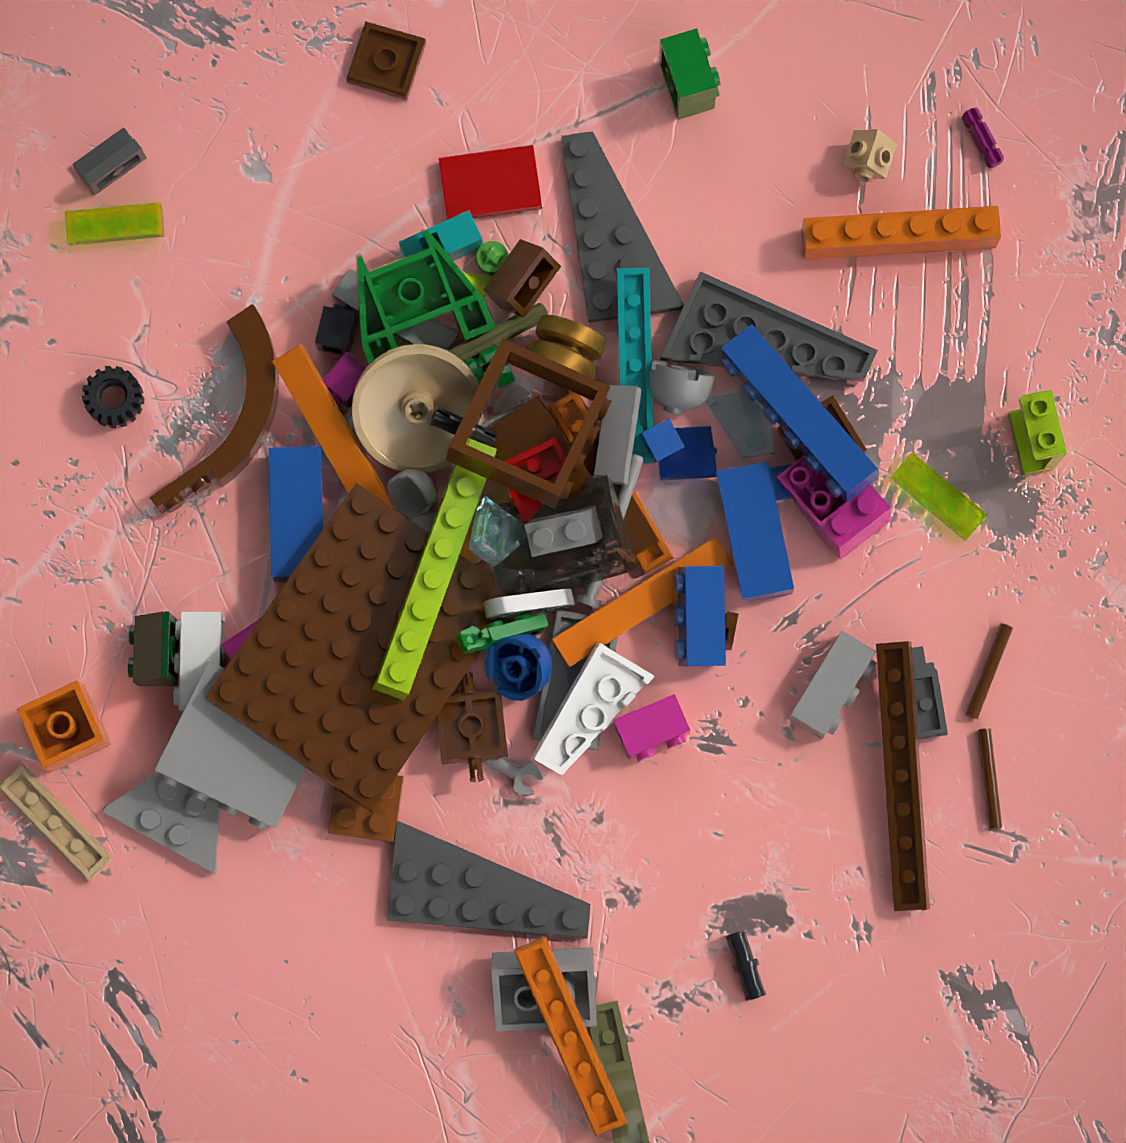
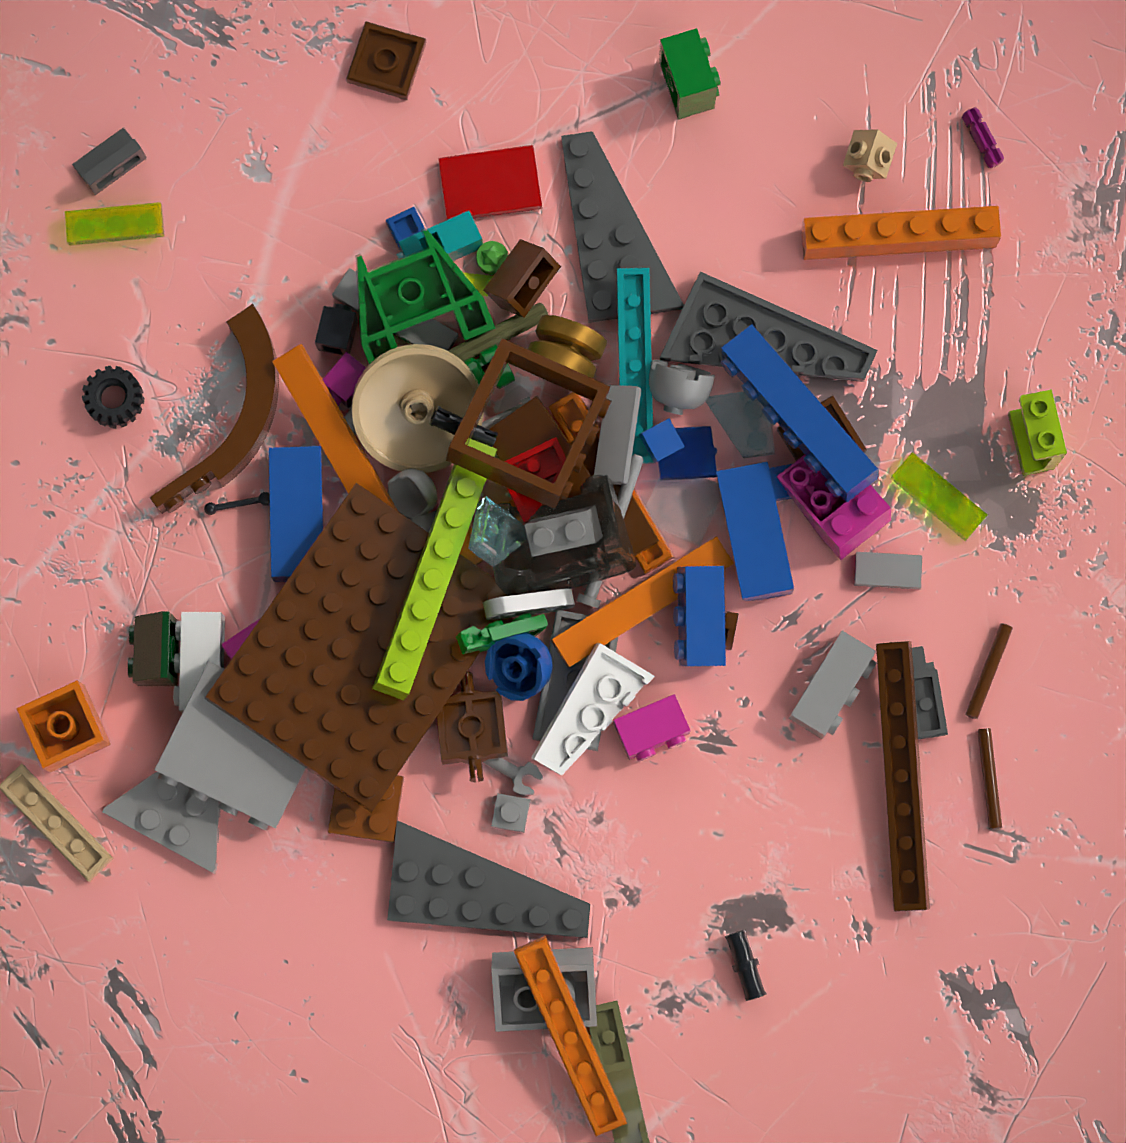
none -> black hinge [204,492,270,515]
none -> blue tile [385,207,425,251]
none -> light grey plate [491,793,530,833]
none -> light grey tile [854,552,922,590]

